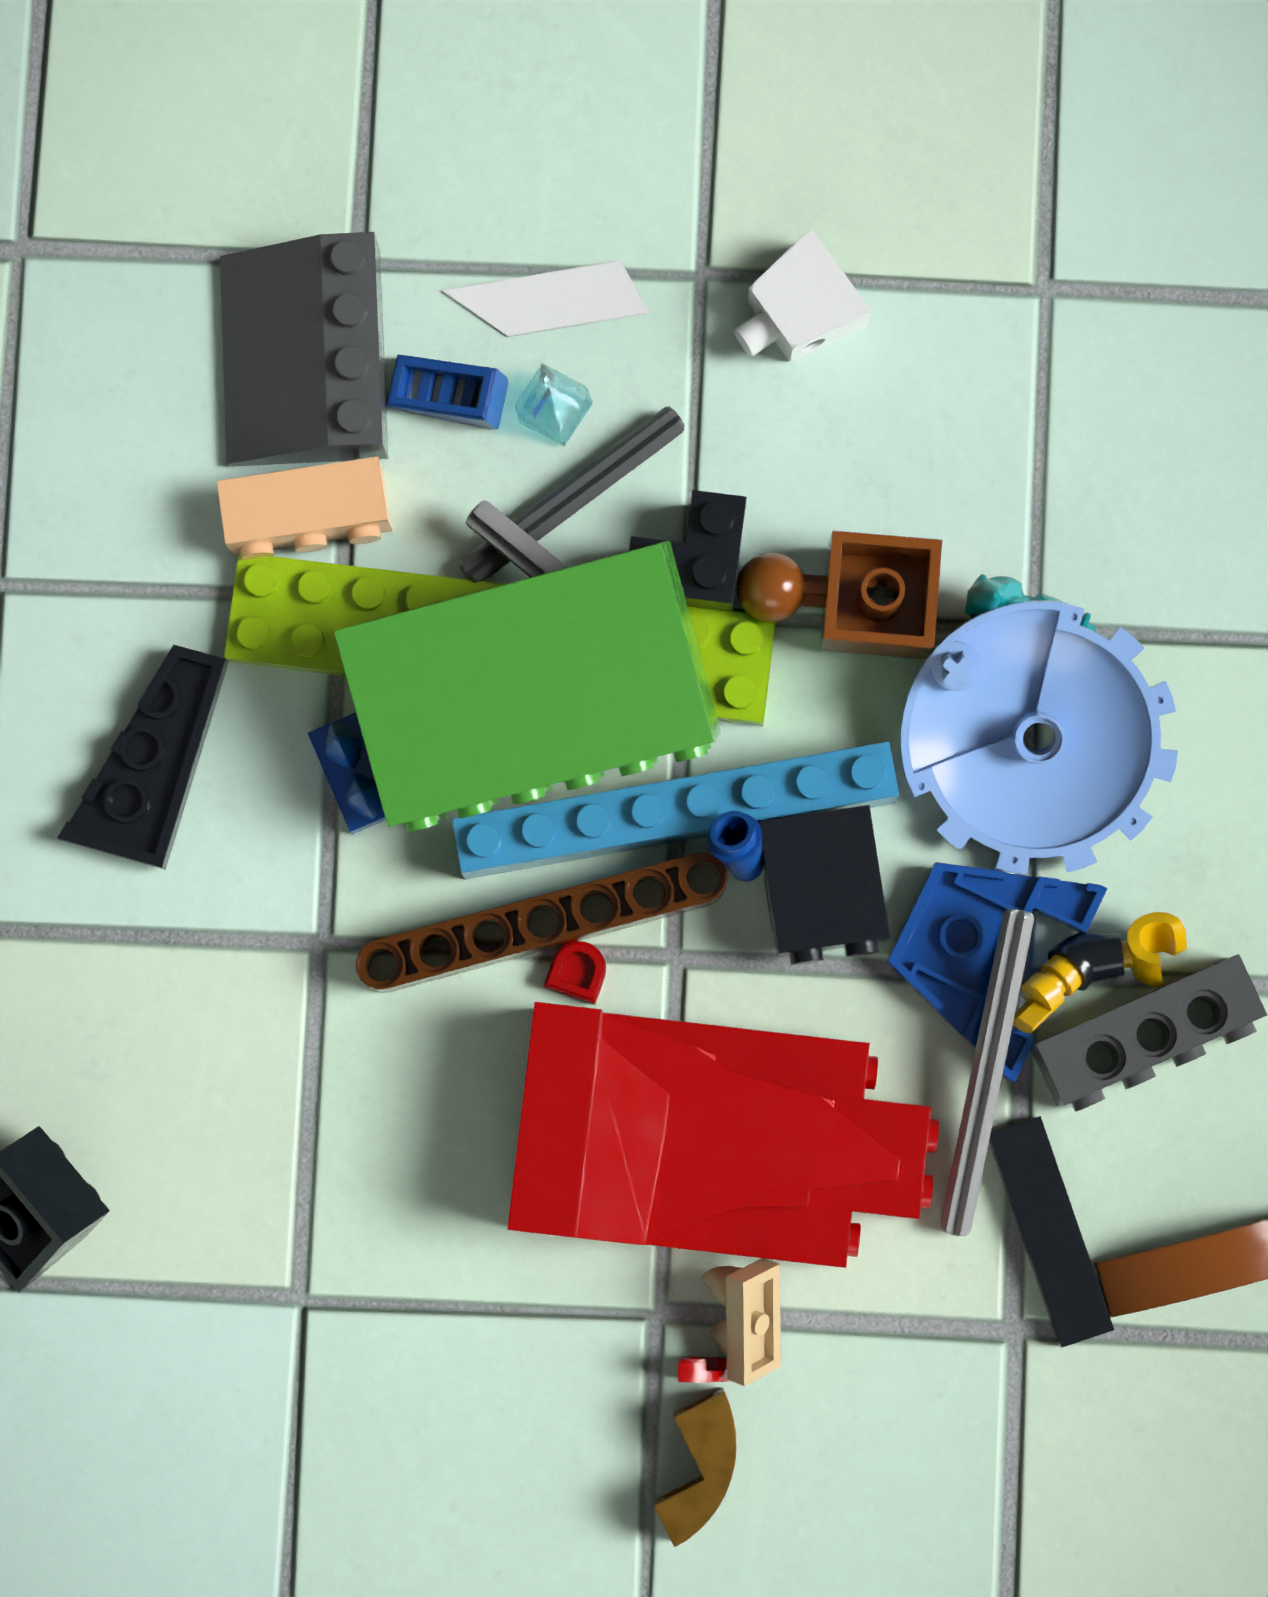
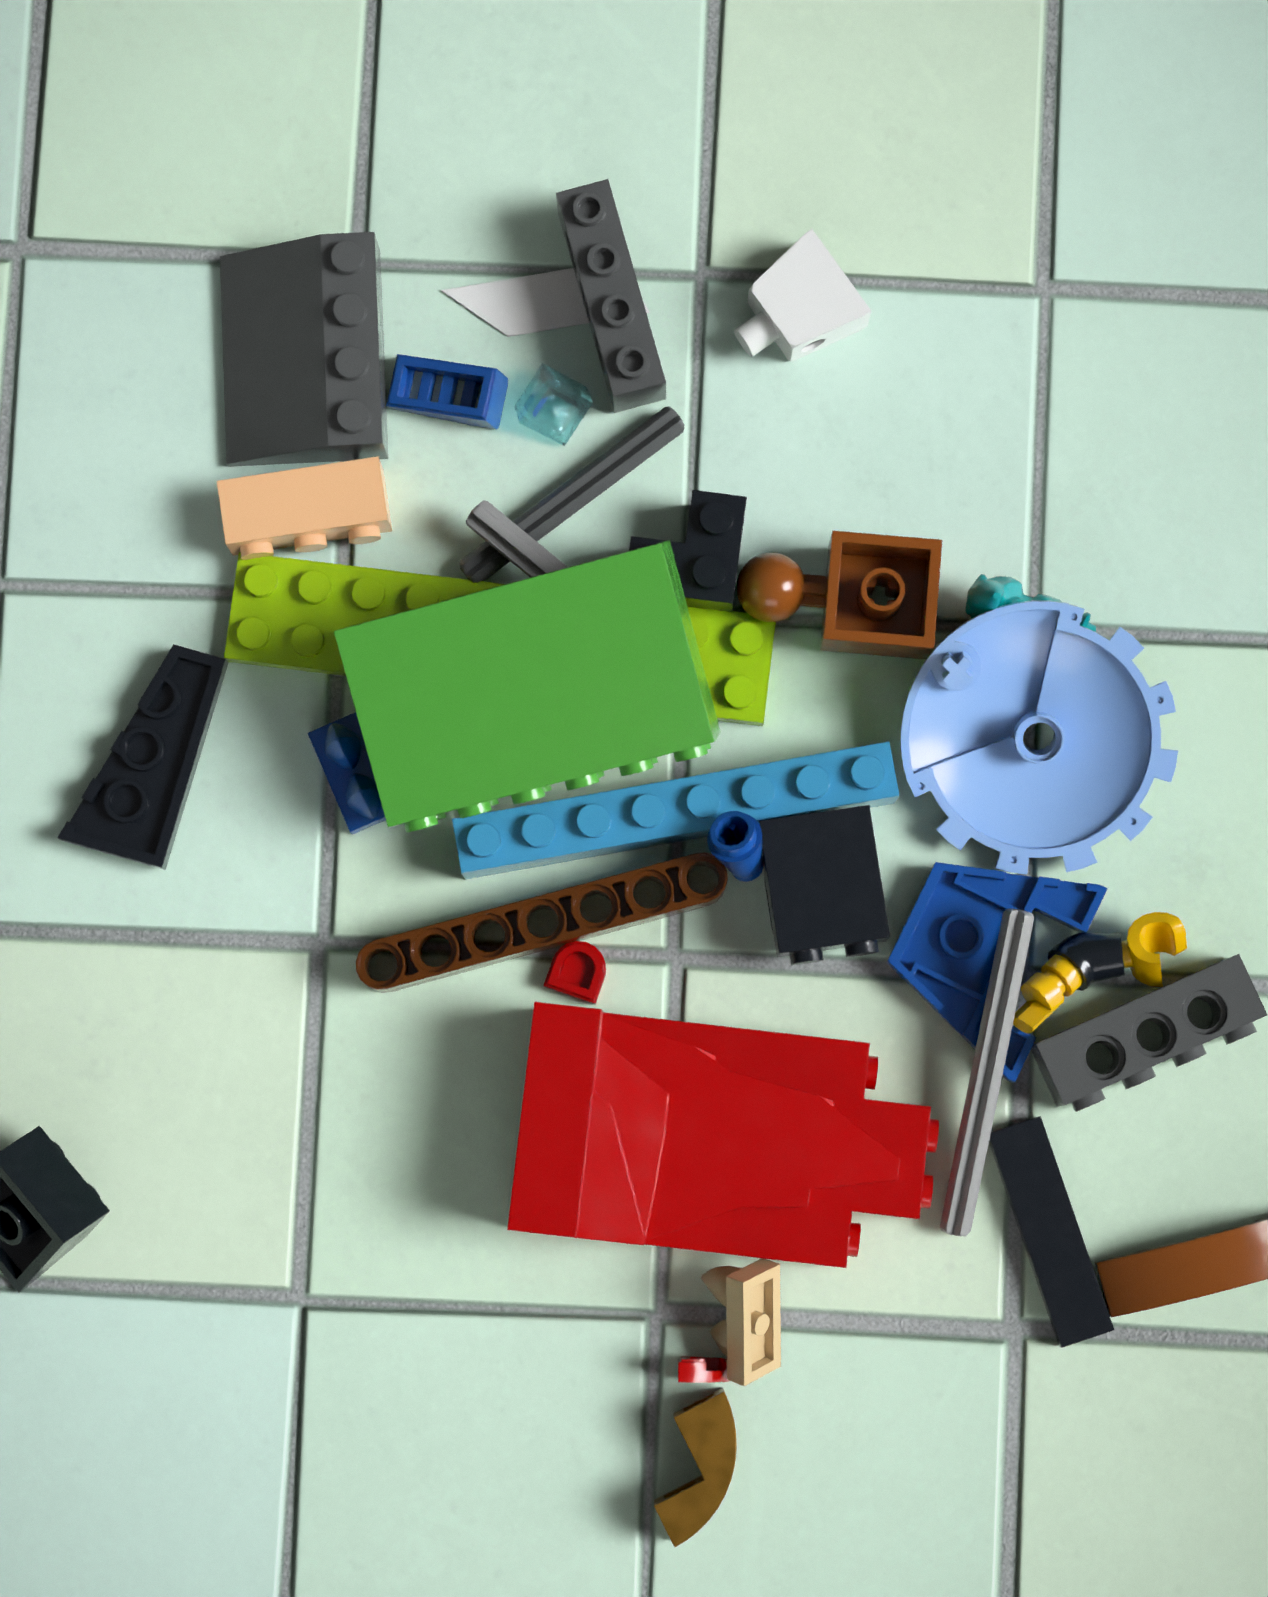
none -> dark grey brick [556,179,666,413]

